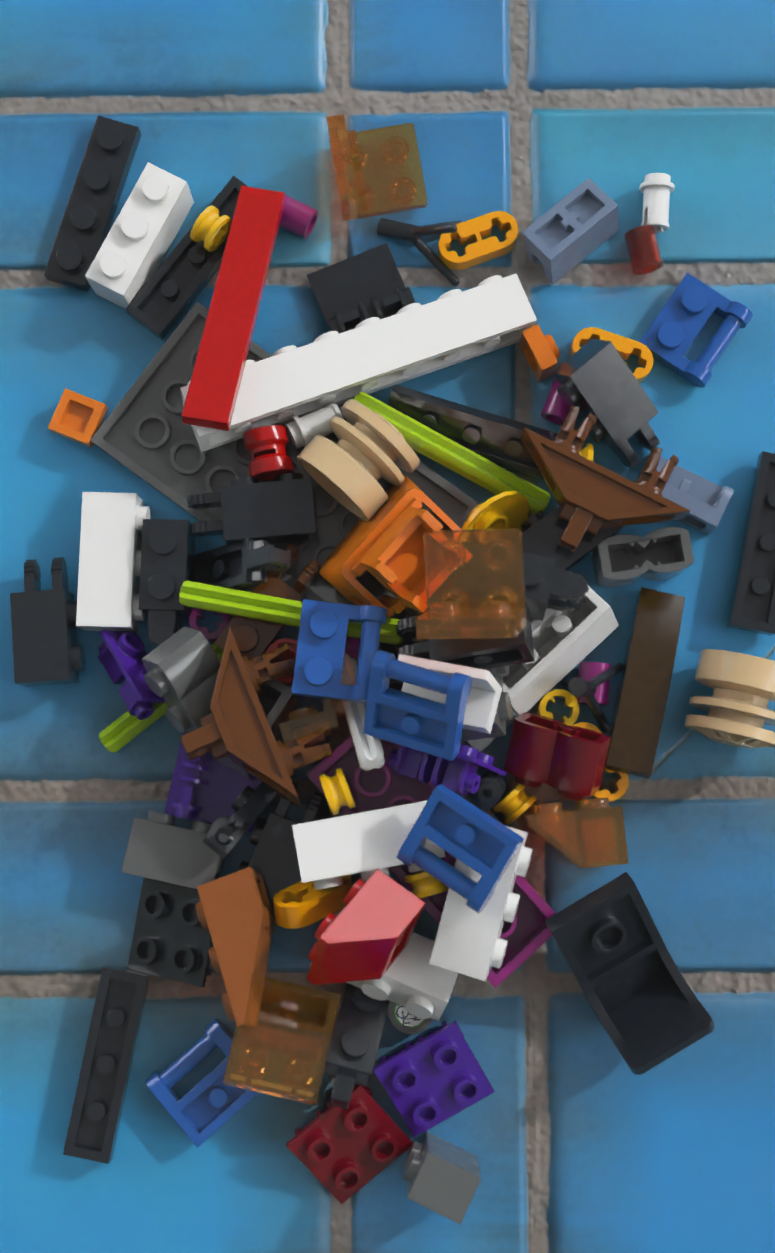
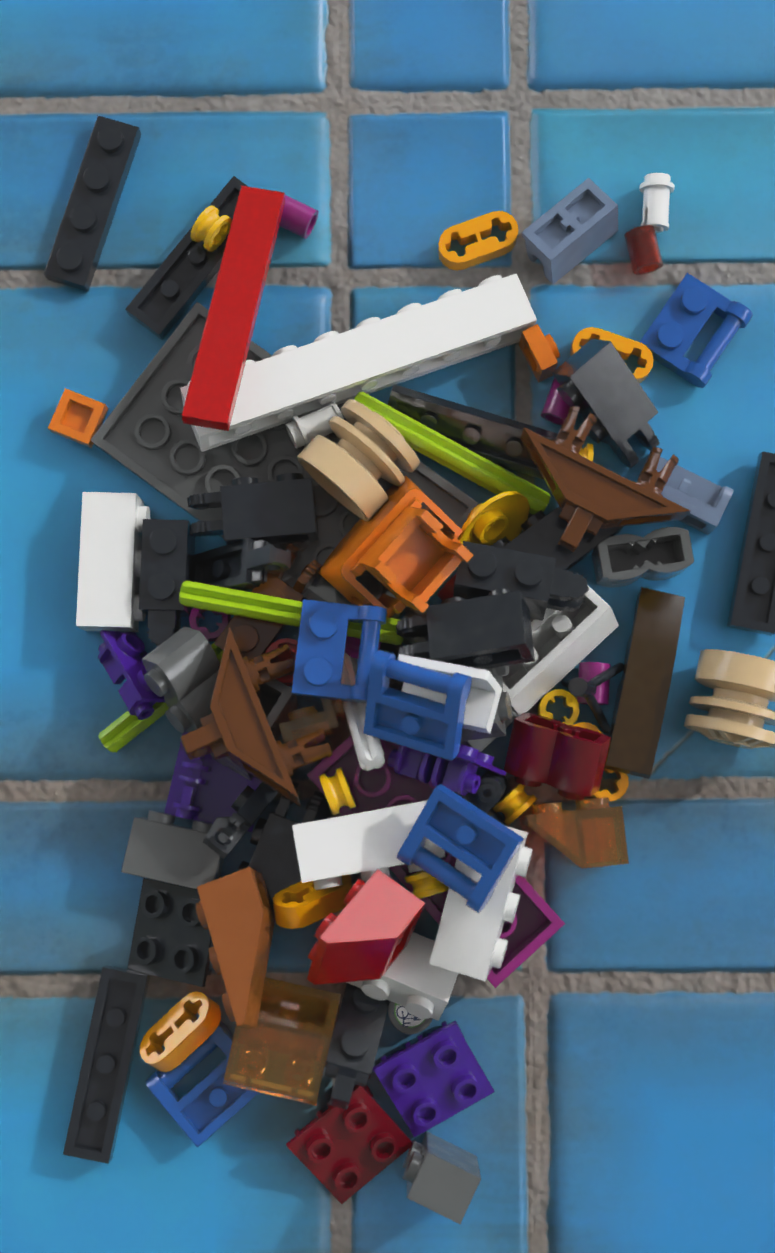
black hinge [10,557,85,687] -> none
white brick [85,162,194,309] -> none
red wheel [243,425,294,482] -> none
black hinge [306,243,415,334] -> none
clear orange bracket [326,114,427,221] -> none
black plant [377,218,462,286] -> none
clear orange bracket [416,528,527,639] -> none
black bracket [544,872,715,1075] -> none
none -> light orange beam [139,991,221,1072]

